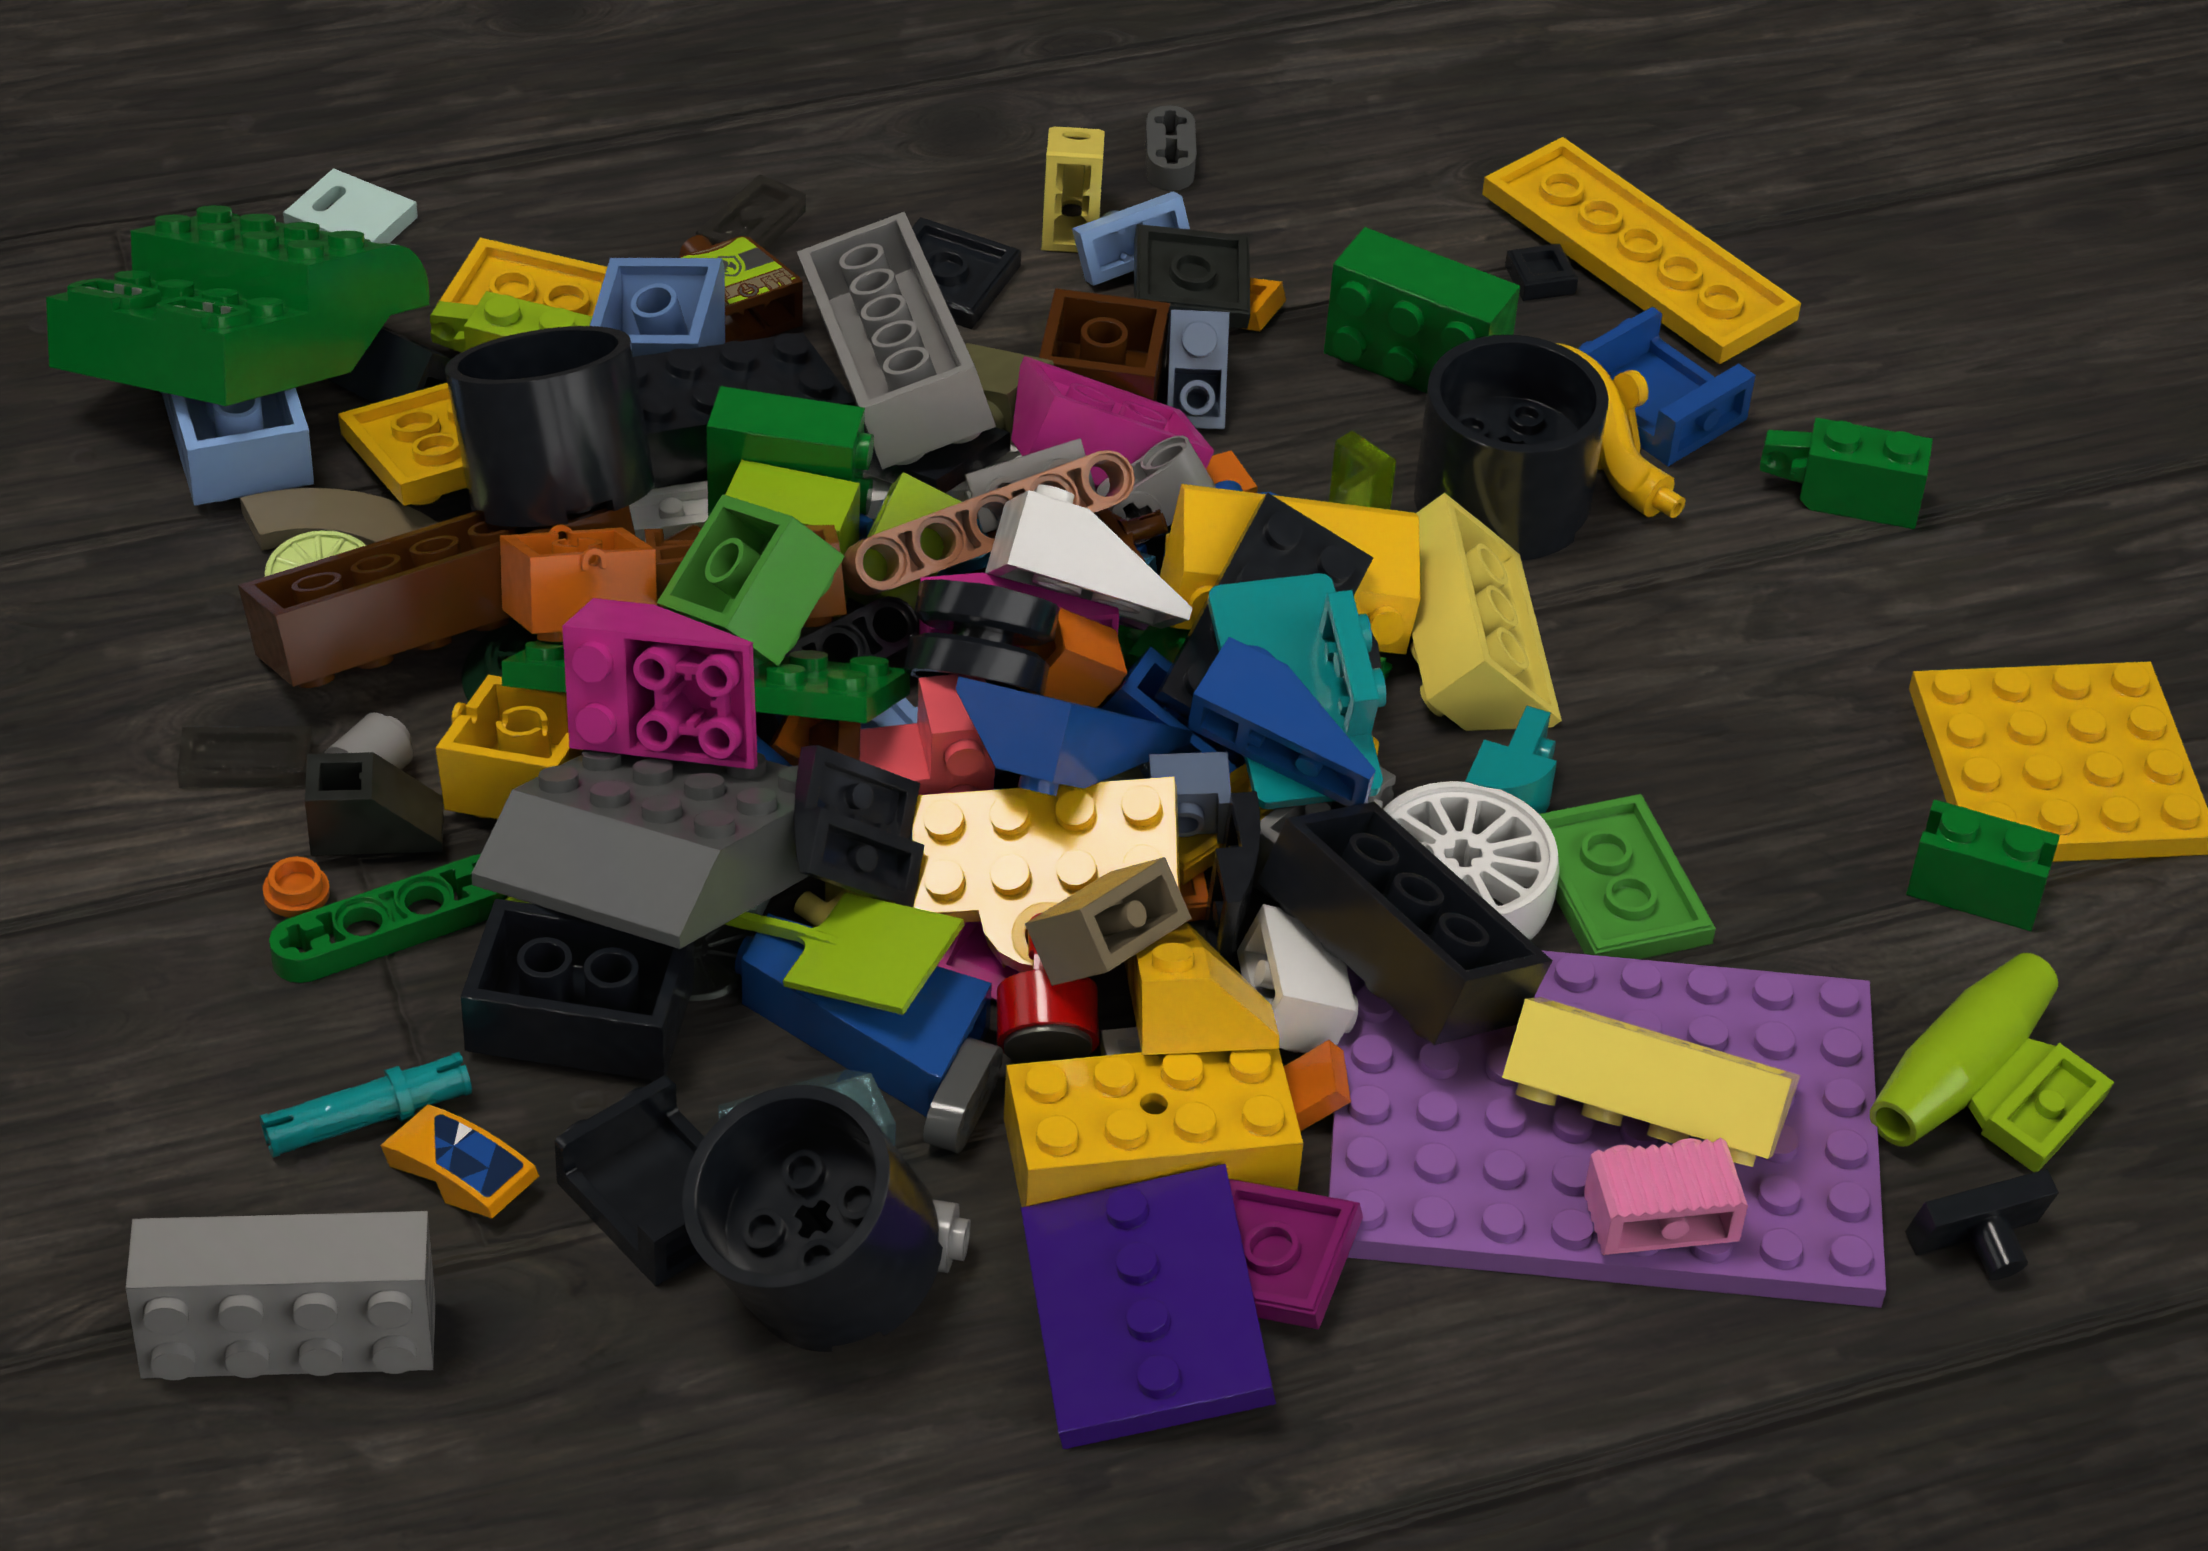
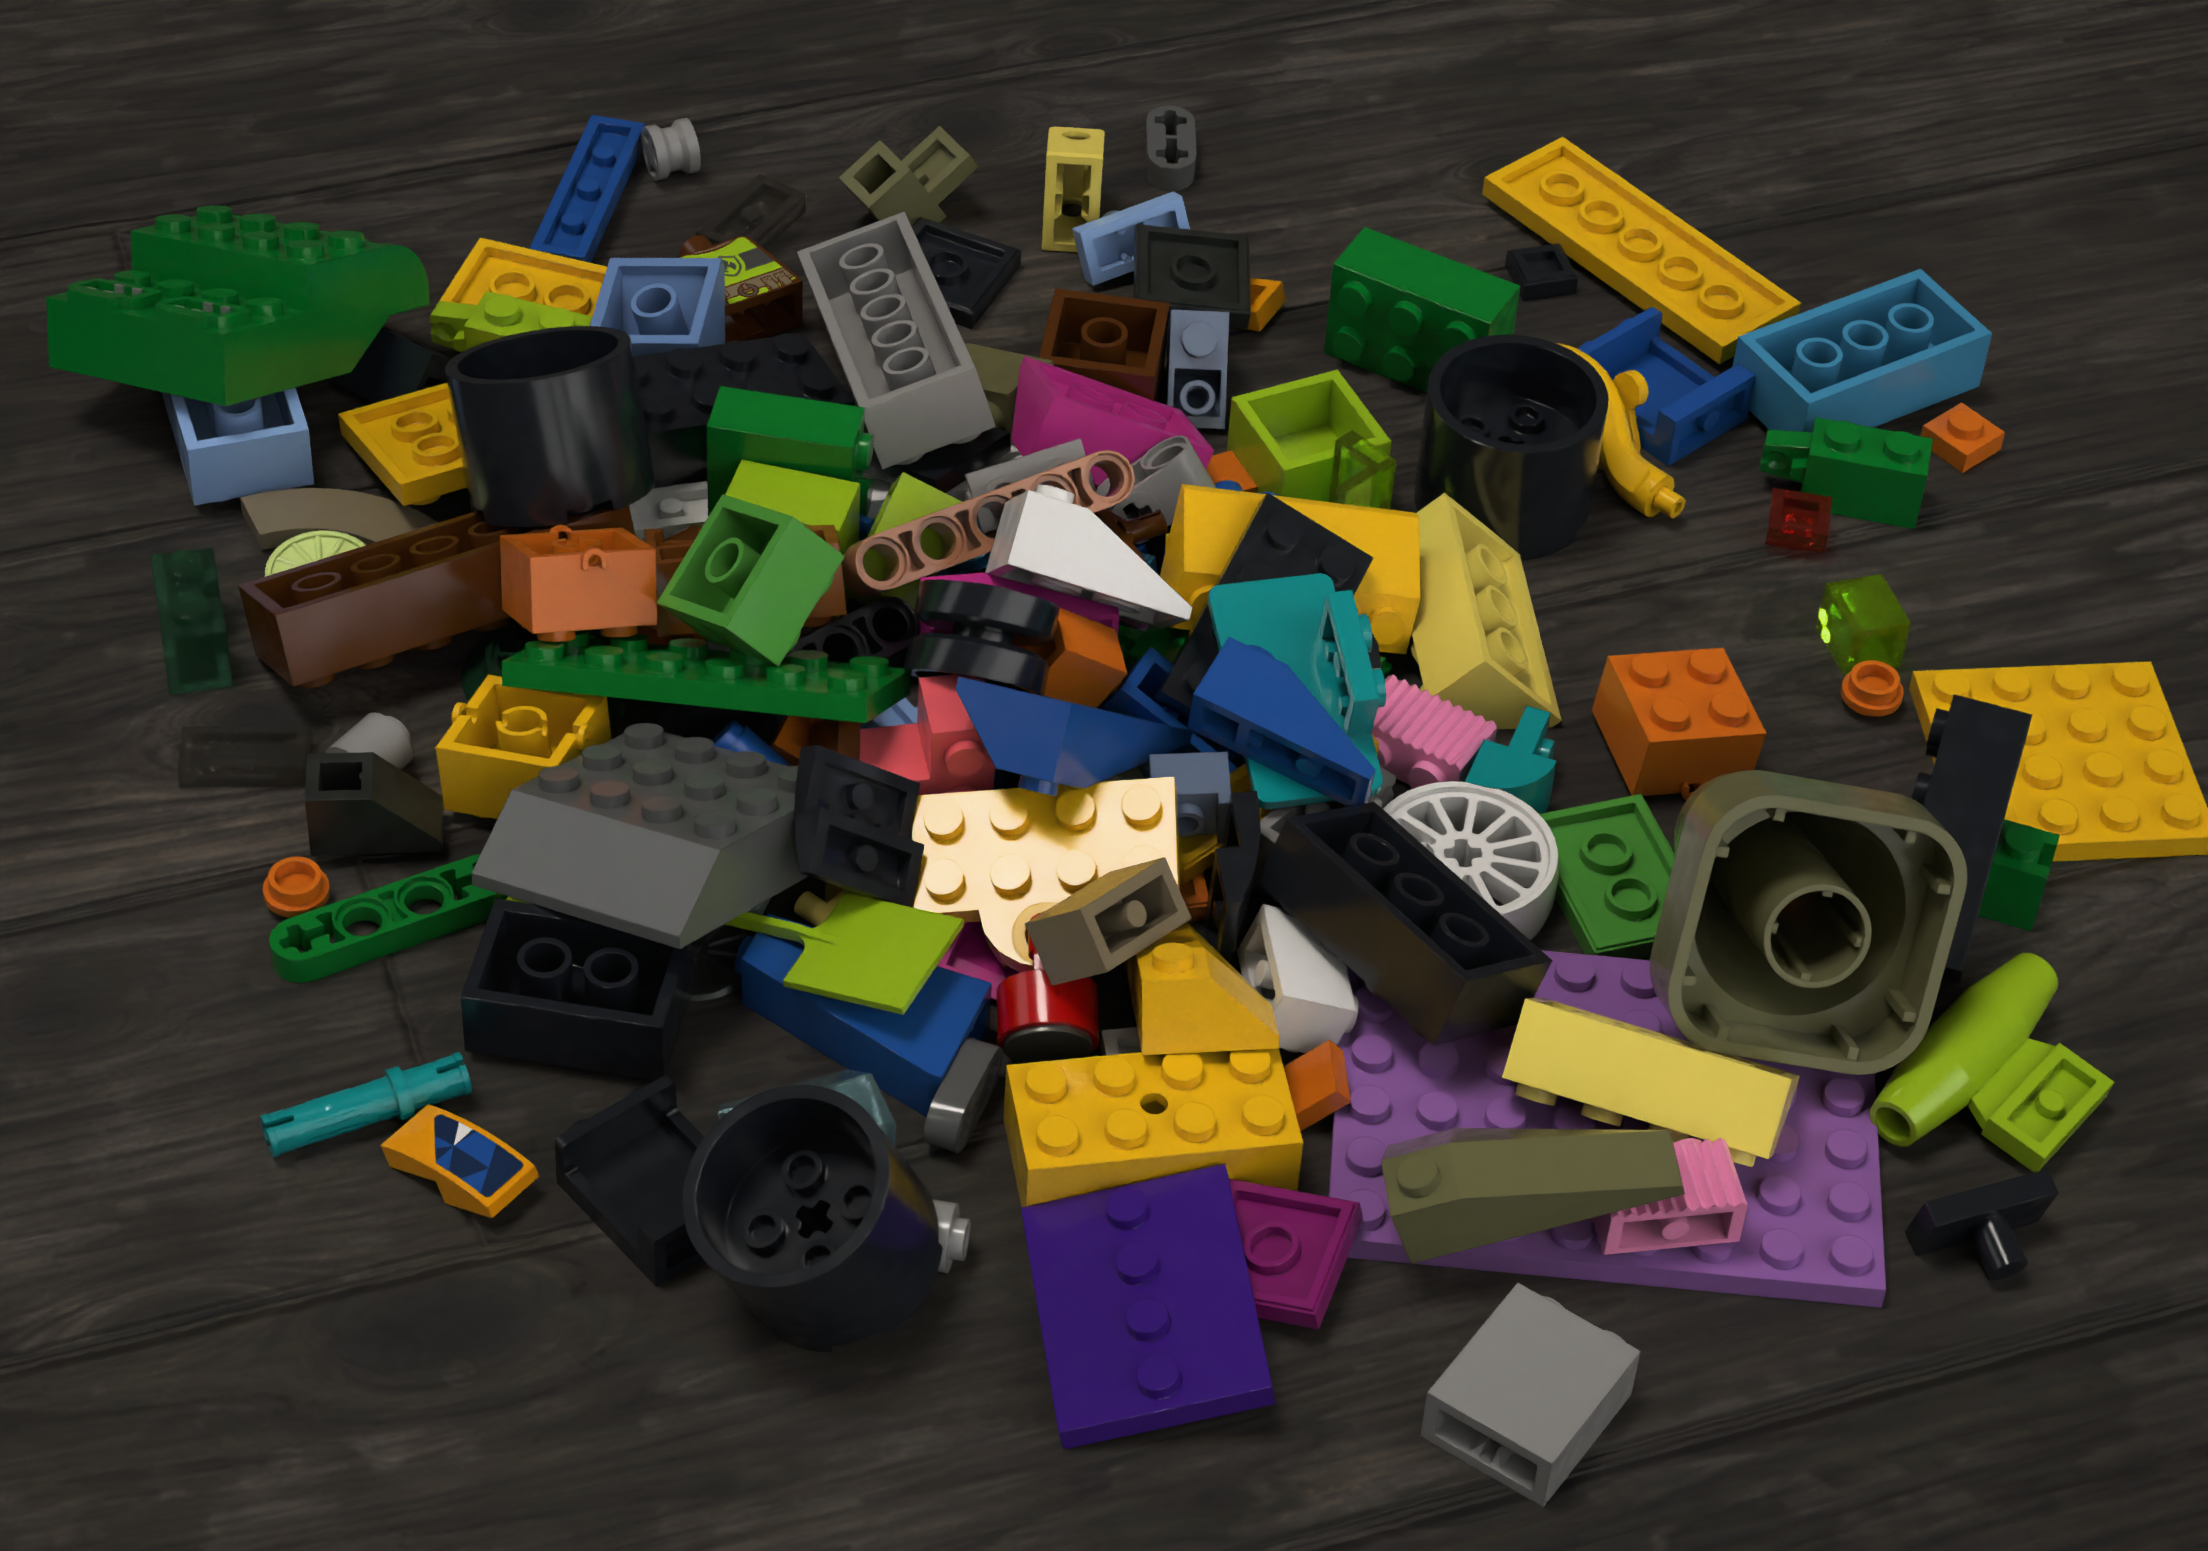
light grey brick [126,1211,436,1380] -> none
light aqua piece [283,168,418,244] -> none
dark pink slope [562,598,758,769] -> none
none -> clear green brick [150,547,233,694]
none -> blue plate [529,115,645,263]
none -> light grey wheel [641,118,701,181]
none -> olive brick [839,126,979,227]
none -> lime piece [1227,369,1392,505]
none -> bright pink brick [1372,674,1497,789]
none -> olive wedge [1381,1128,1685,1264]
none -> light grey brick [1420,1283,1641,1507]
none -> orange brick [1592,648,1767,800]
none -> olive cone [1649,770,1967,1075]
none -> dark azure brick [1732,269,1992,432]
none -> clear red plate [1765,488,1832,553]
none -> clear neon green brick [1816,574,1911,677]
none -> orange plate [1840,660,1904,717]
none -> black brick [1912,694,2032,983]
none -> orange plate [1921,402,2005,473]

